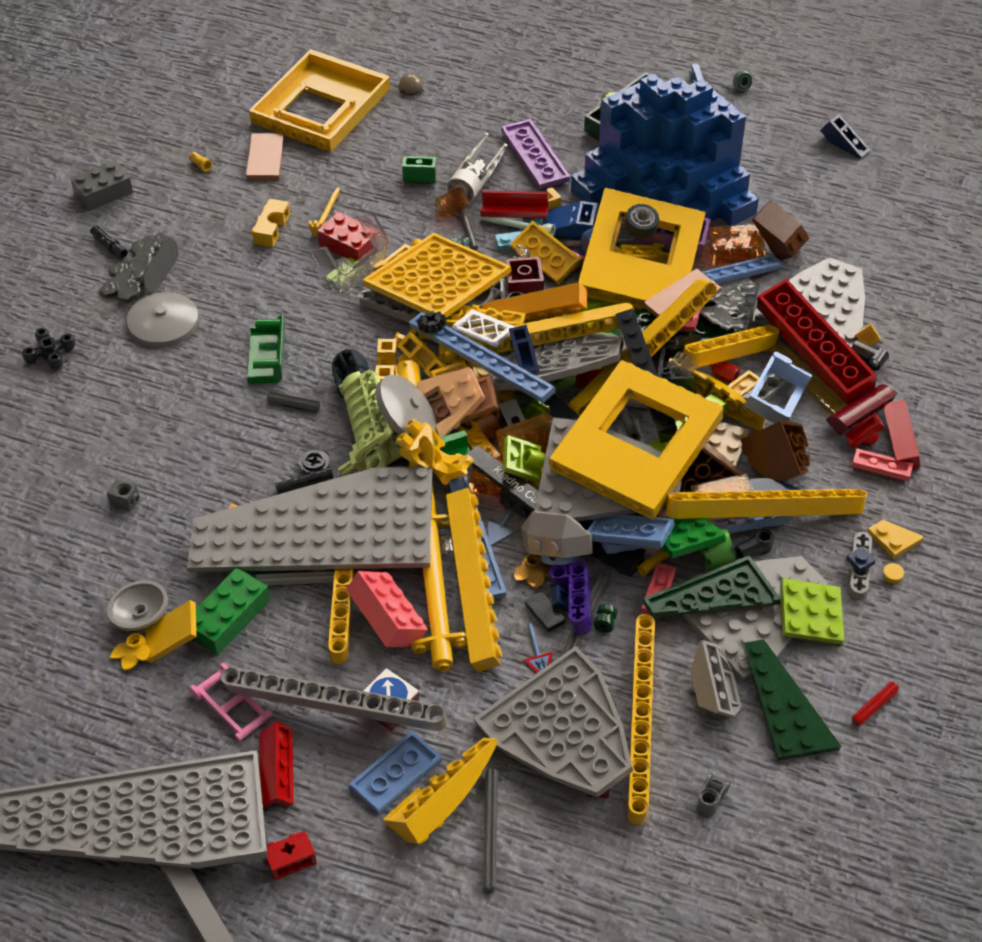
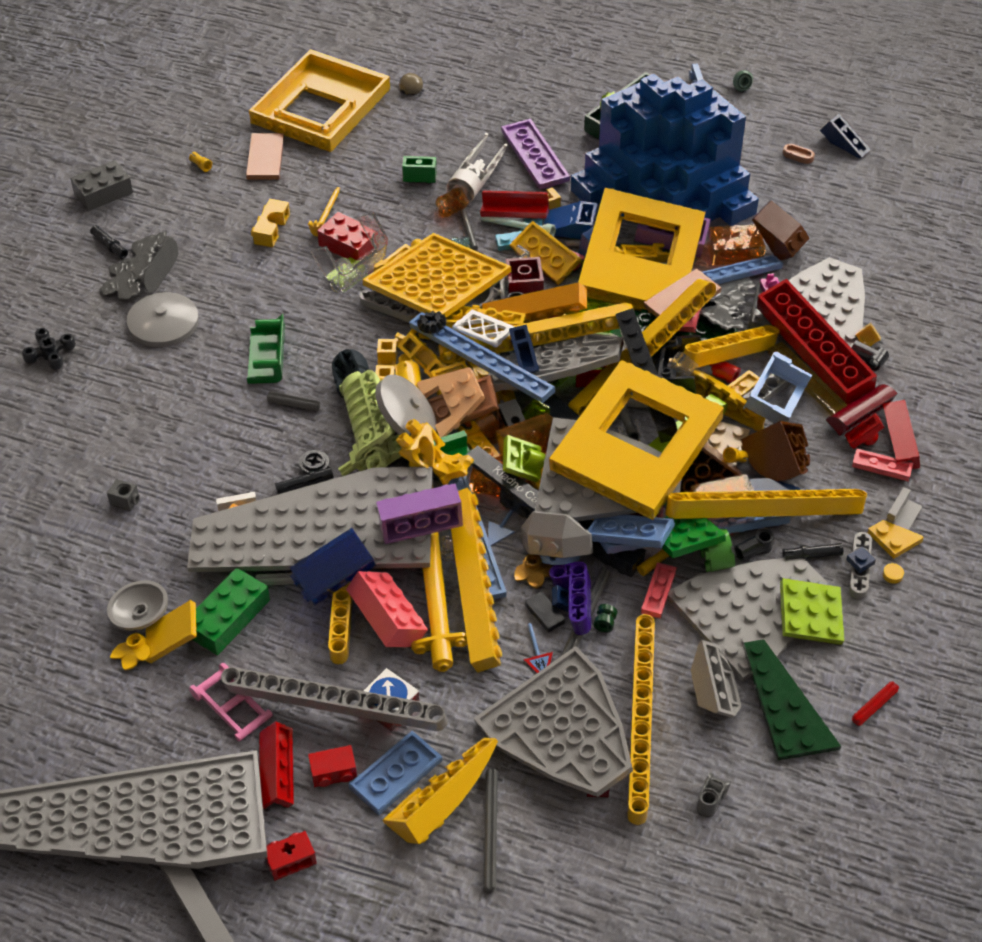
black wheel [625,204,659,238] -> none
dark green wing [643,556,781,618] -> none
none -> white tile [216,492,256,511]
none -> clear blue brick [290,528,376,606]
none -> red brick [308,745,357,788]
none -> medium lavender brick [376,483,463,544]
none -> yellow pin [723,447,748,463]
none -> dark pink tile [760,273,779,292]
none -> black pin [782,543,844,561]
none -> nougat tile [783,144,815,164]
none -> light grey panel [886,487,922,530]

